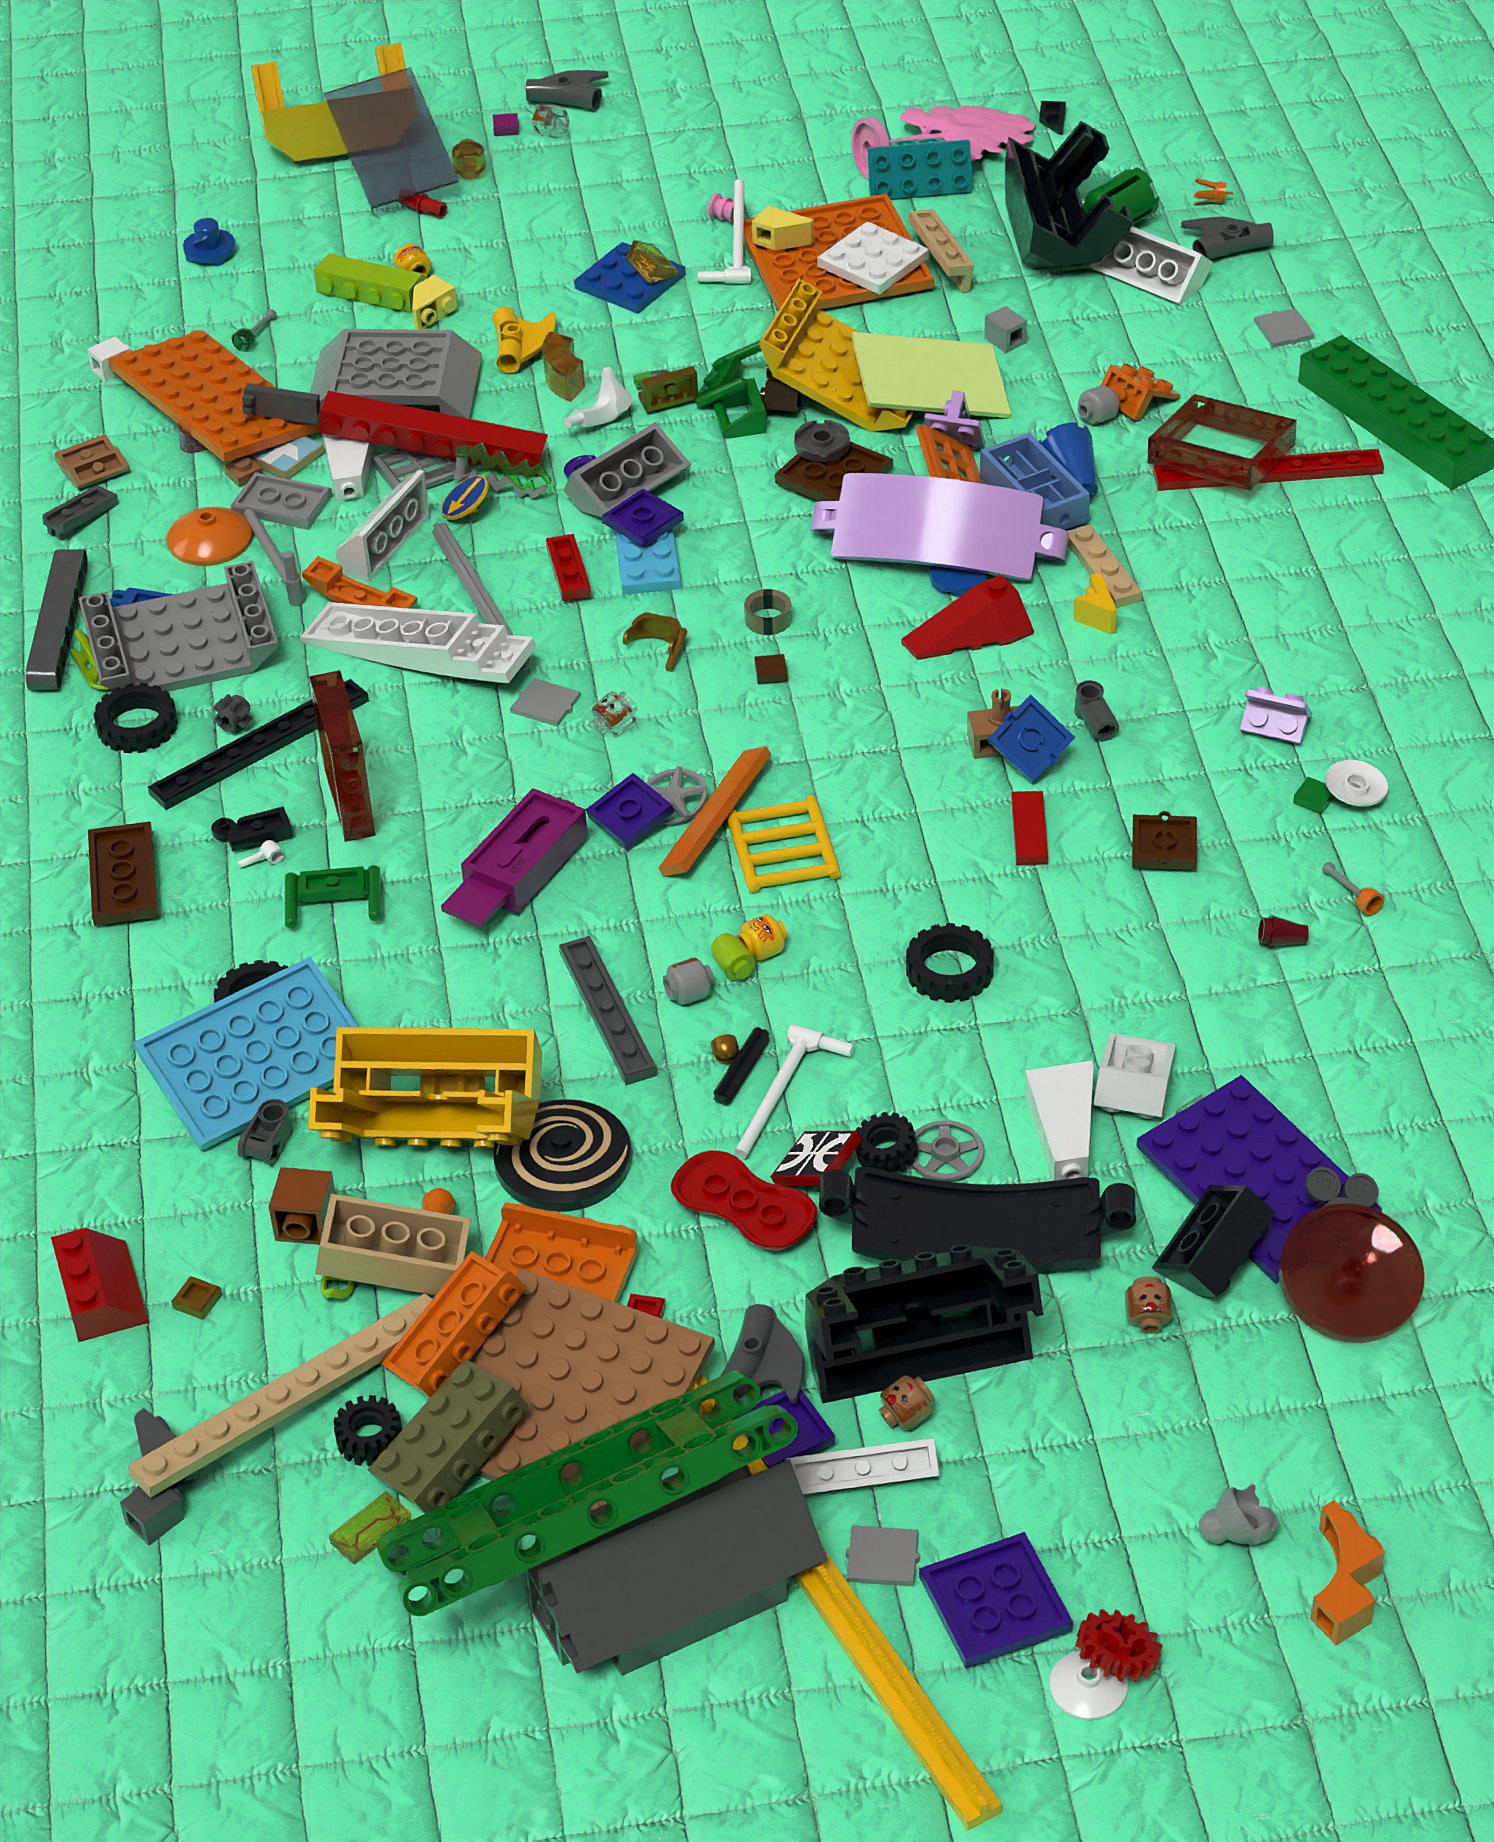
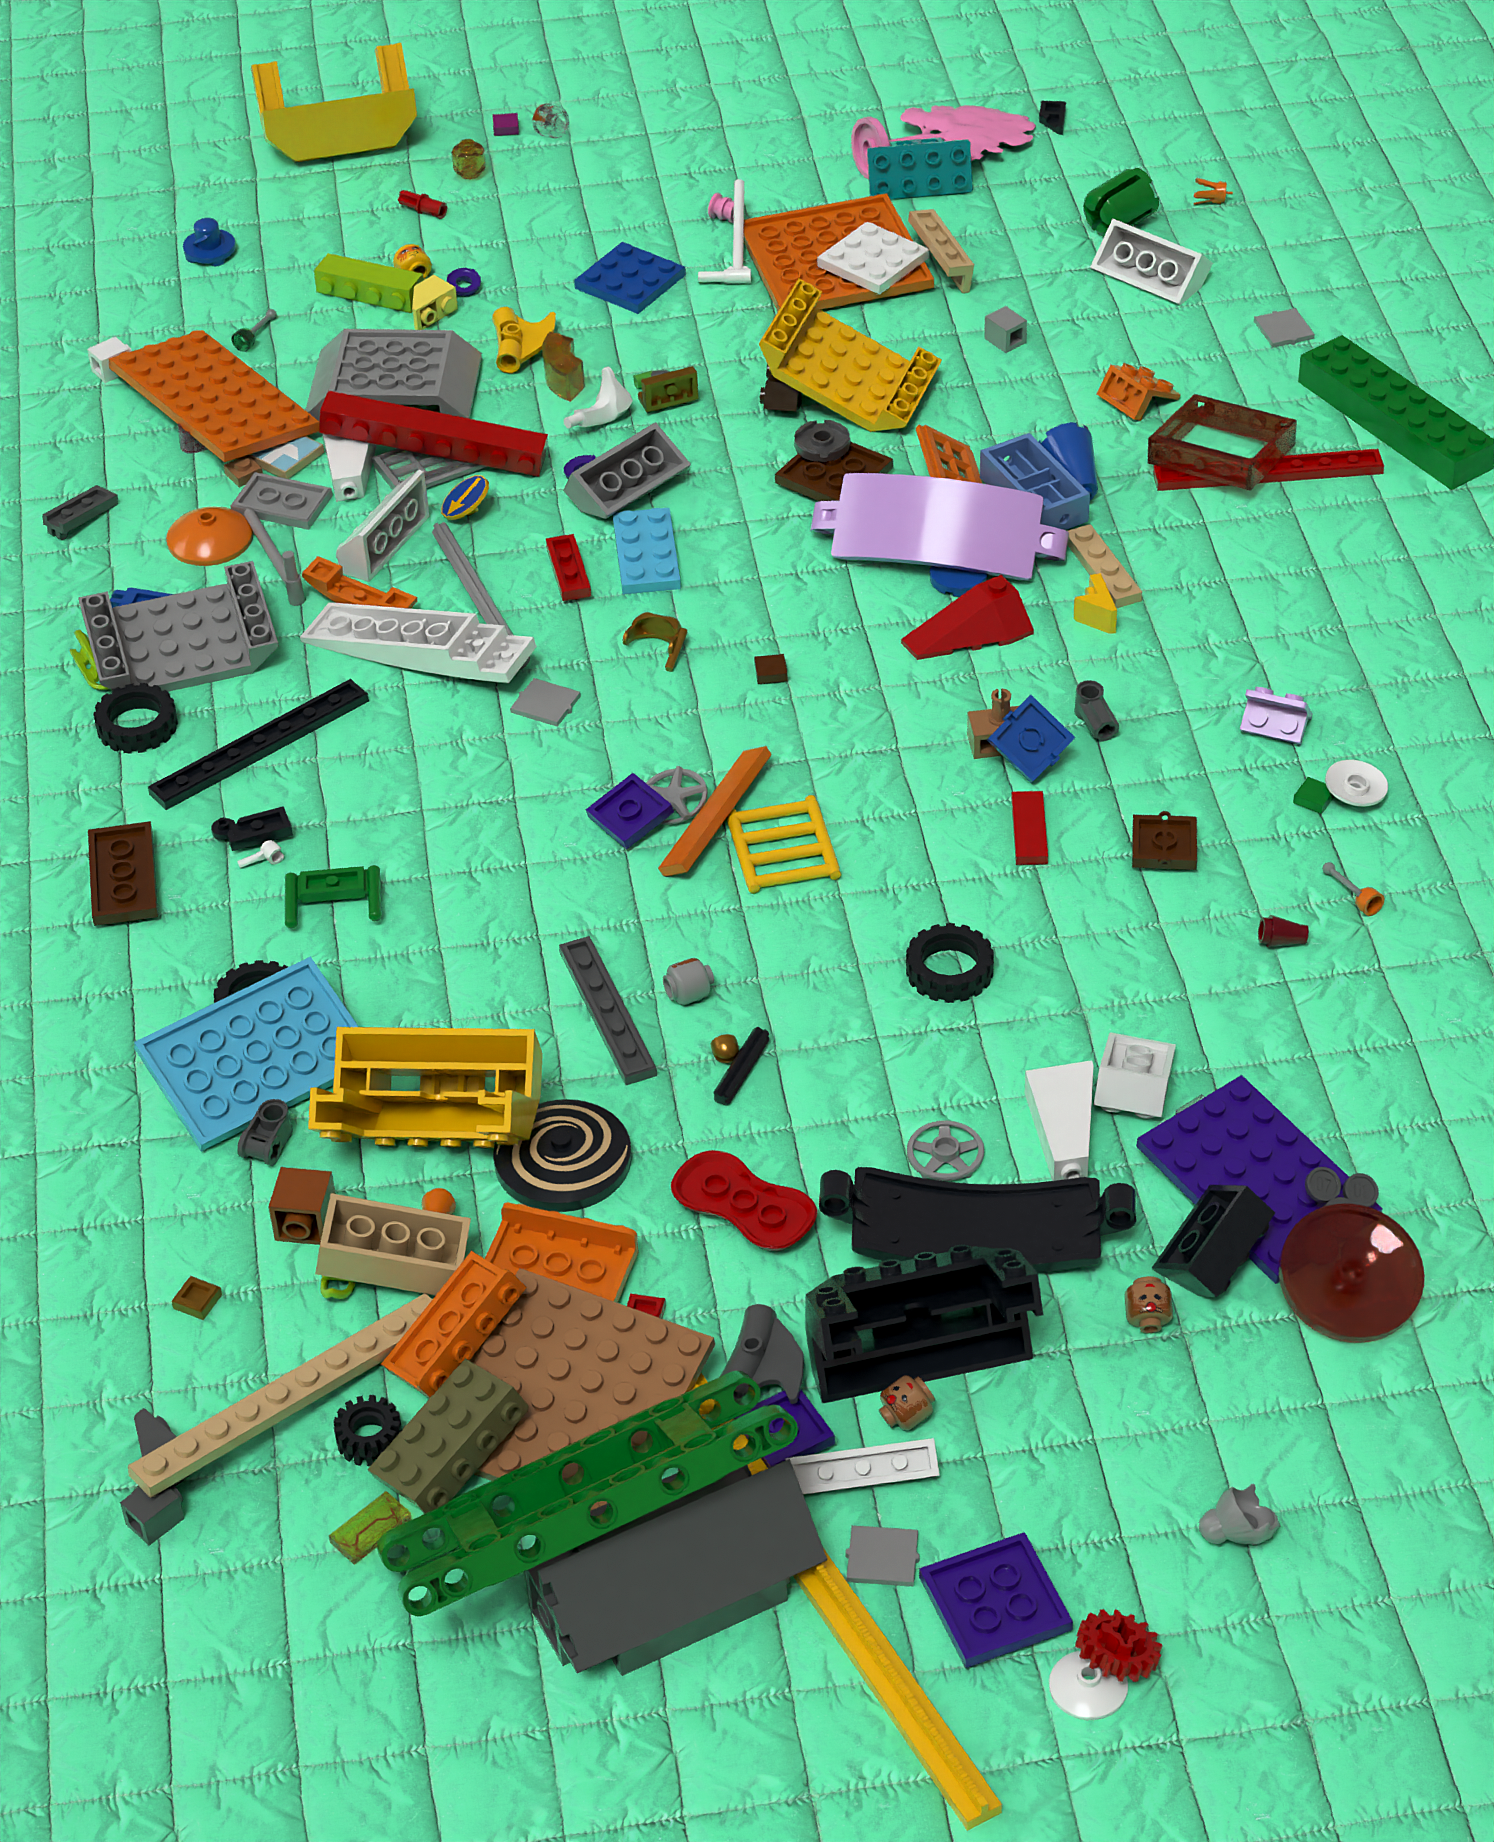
dark grey beam [26,549,88,690] -> none
red slope [51,1228,149,1342] -> none
medium nougat slope [55,434,130,490] -> none
dark grey gear [213,694,253,733] -> none
dark grey hinge [242,383,320,425] -> none
clear red window [309,670,376,842] -> none
piece [324,67,459,209] -> none
magenta piece [441,788,588,928] -> none
clear neon green piece [453,442,552,499] -> none
dark grey pin [526,70,609,110] -> none
clear head [592,691,638,737] -> none
dark purple tile [602,489,684,547] -> none
clear yellow slope [626,240,678,283] -> none
green plate [695,340,762,407] -> none
lime brick [711,933,755,981] -> none
green tile [712,378,766,439] -> none
white bar [734,1024,855,1159] -> none
yellow head [737,914,788,962] -> none
dark tan piece [744,589,792,635] -> none
light yellow slope [752,205,814,250] -> none
tile [770,1130,862,1186] -> none
yellowish green piece [851,332,1012,418] -> none
black tyre [855,1112,918,1173] -> none
lavender bracket [924,390,986,450] -> none
black wedge [1005,121,1133,270] -> none
light grey head [1078,385,1120,425] -> none
dark grey pin [1181,216,1274,260] -> none
orange arch [1311,1500,1385,1646] -> none
none -> dark purple piece [447,268,481,296]

